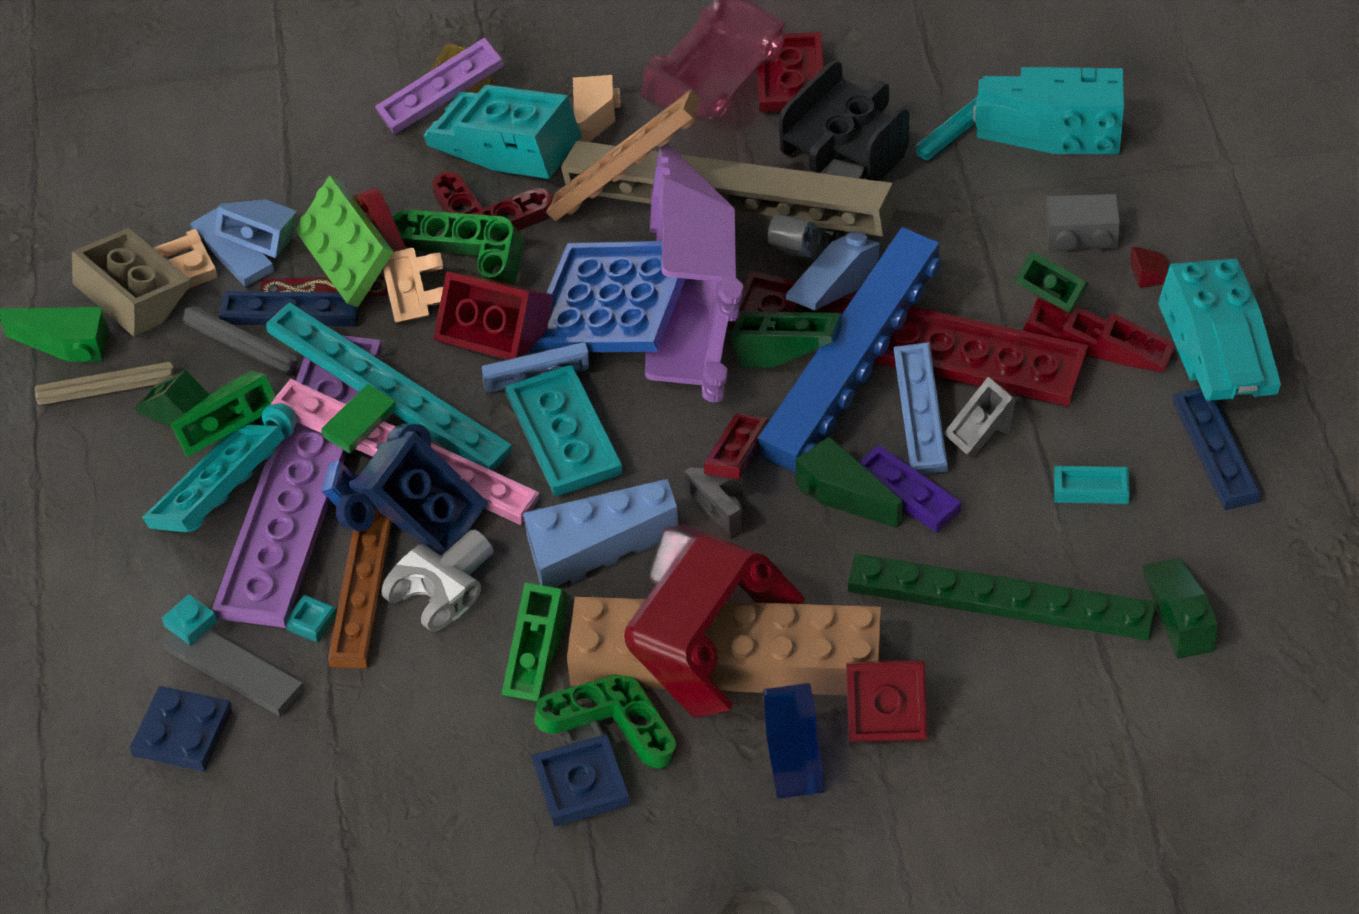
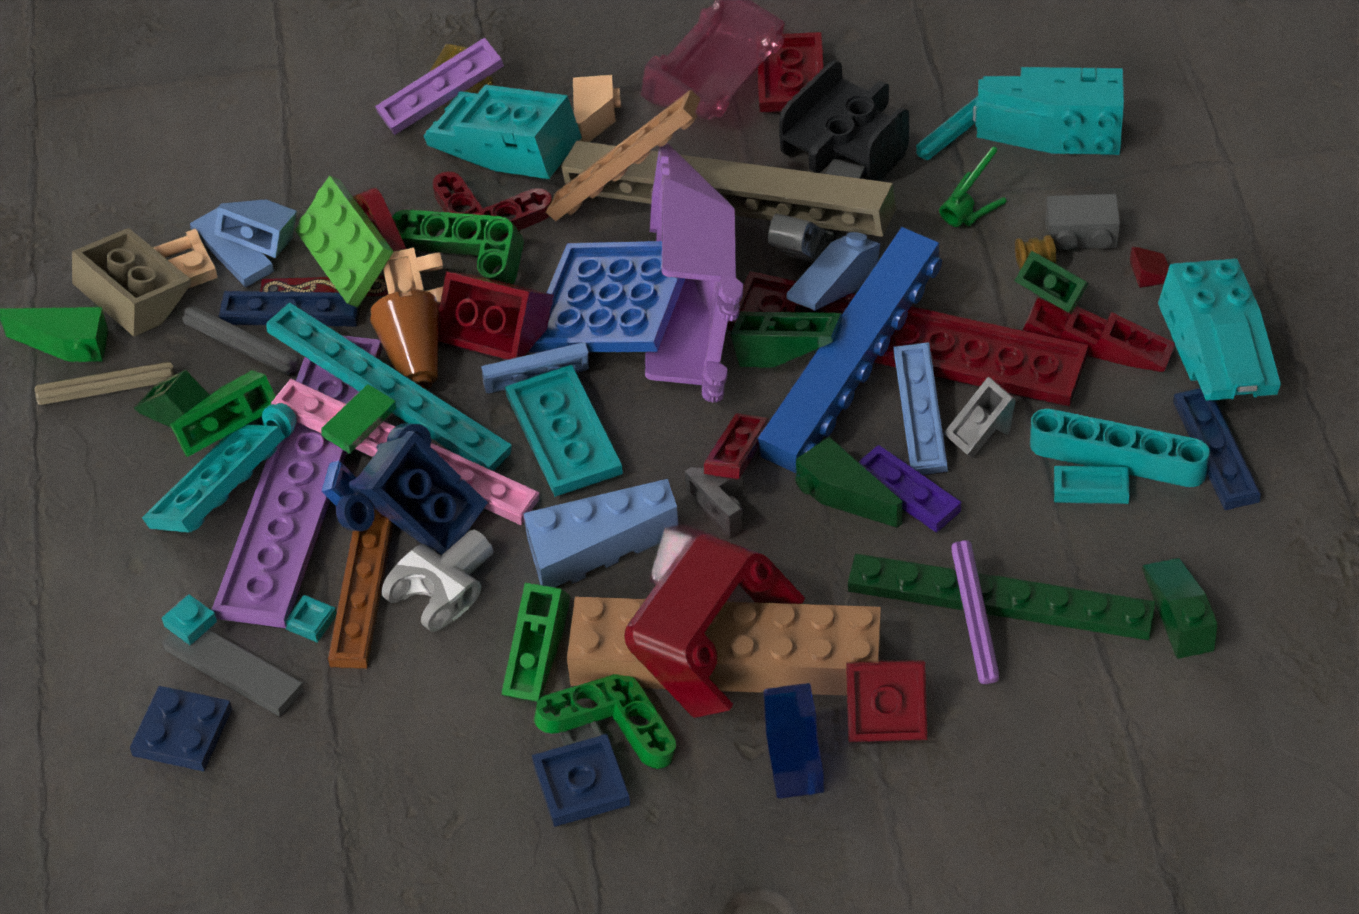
none -> dark orange cone [370,289,439,390]
none -> green plant [939,147,1007,227]
none -> medium lavender axle [951,540,999,684]
none -> pearl gold bush [1015,235,1056,270]
none -> teal beam [1030,409,1209,487]

